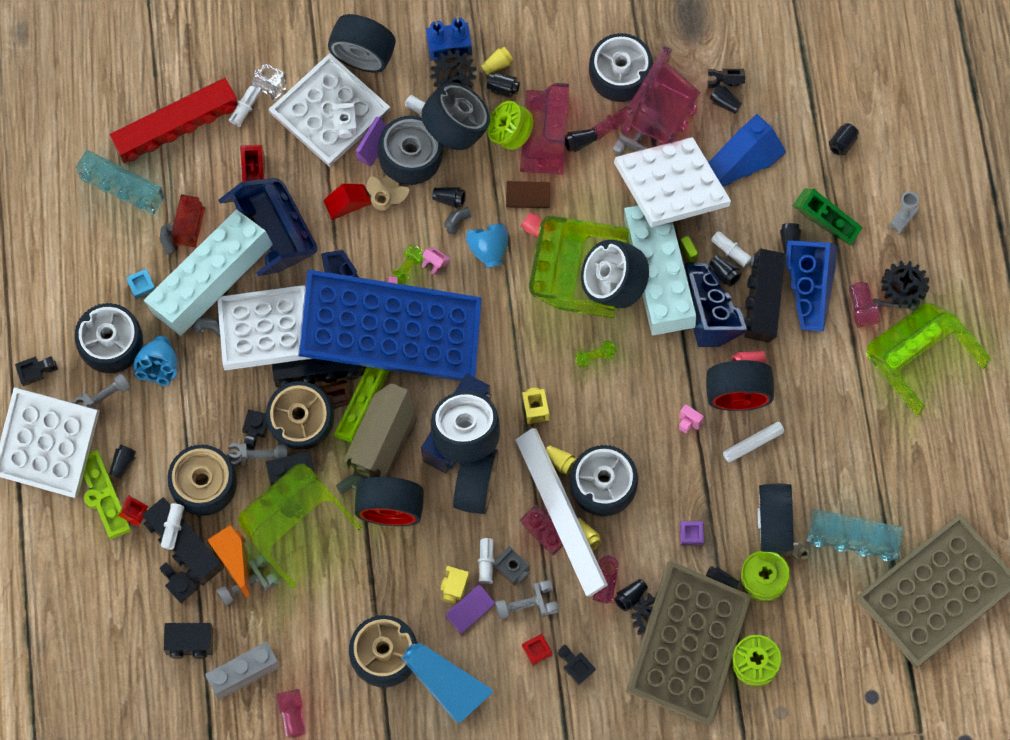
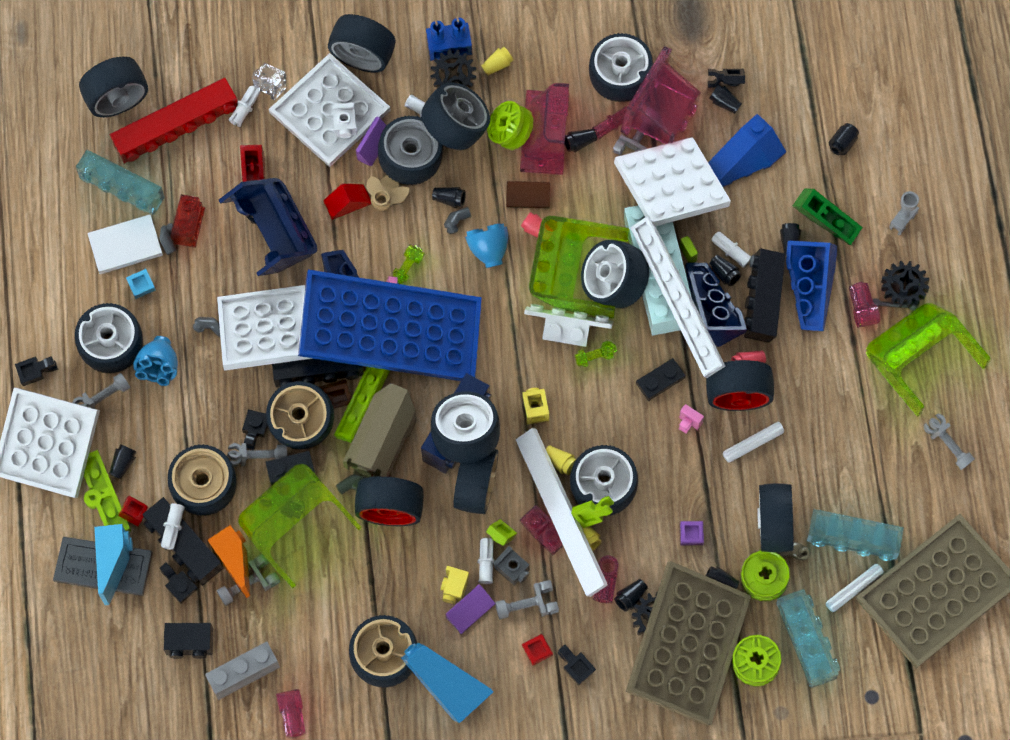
light aqua brick [144,209,273,336] -> none
bright pink tile [422,247,451,274] -> none
black brick [487,72,520,98] -> none
none -> dark grey tile [53,537,153,596]
none -> black wheel [79,56,148,118]
none -> white tile [87,215,163,274]
none -> medium azure slope [94,524,133,605]
none -> lime plate [486,519,517,546]
none -> white bracket [524,304,613,347]
none -> lime plate [571,496,614,528]
none -> white tile [630,216,725,378]
none -> black plate [636,358,686,401]
none -> clear light blue brick [776,589,840,688]
none -> white axle [826,564,884,612]
none -> light grey bar [924,414,975,470]

